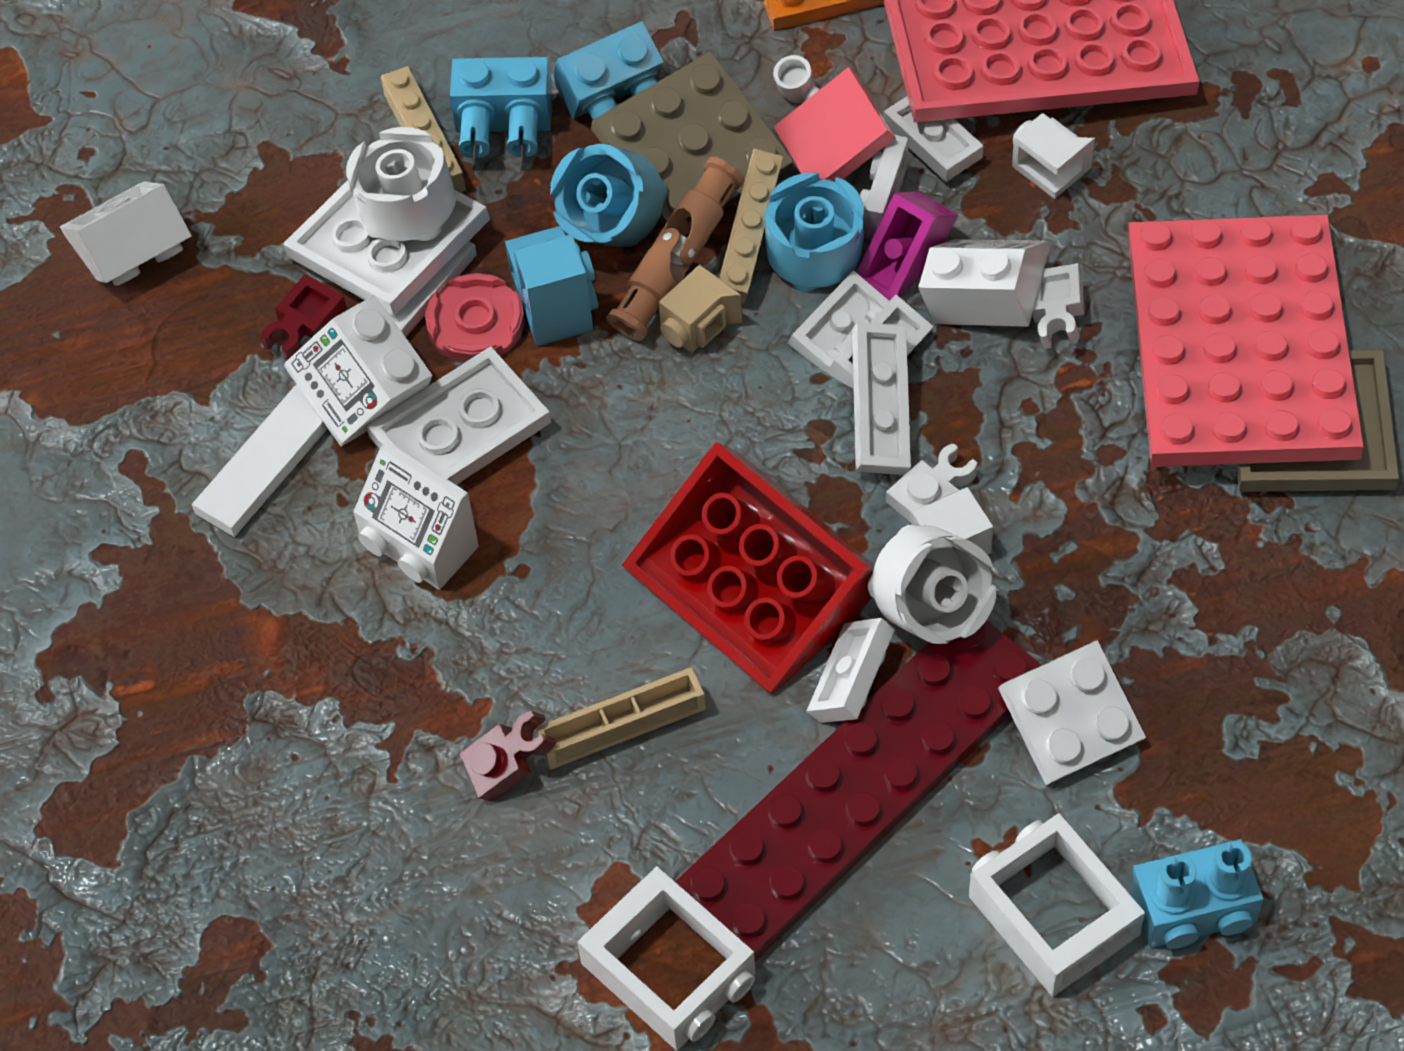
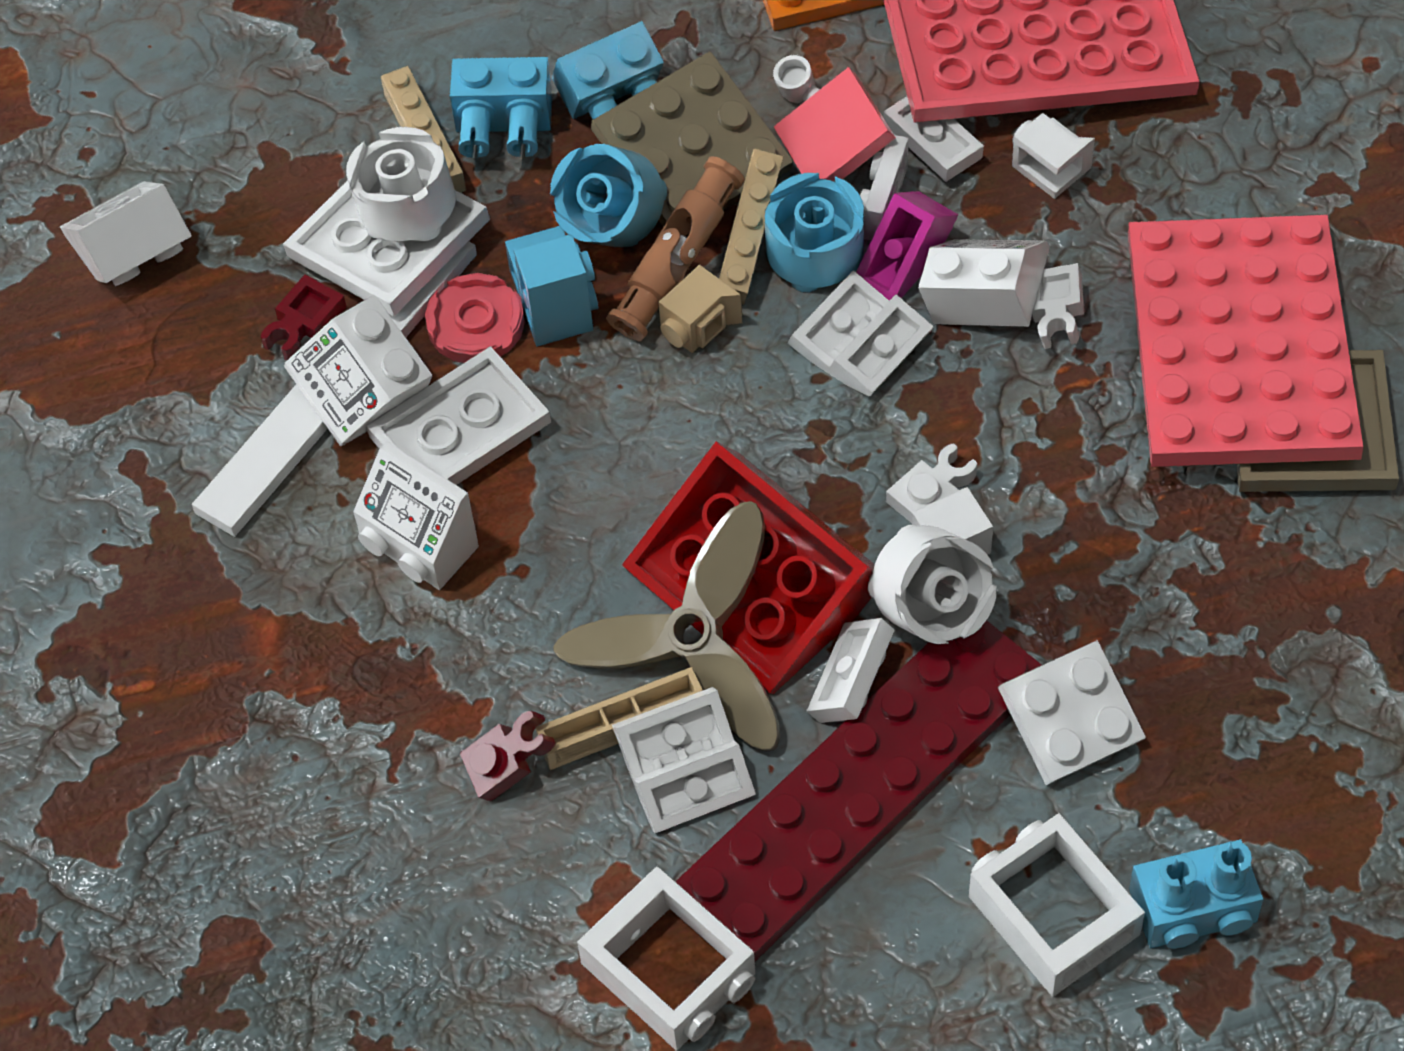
white plate [852,322,911,475] -> none
none -> dark tan piece [553,501,780,751]
none -> white slope [612,687,756,833]

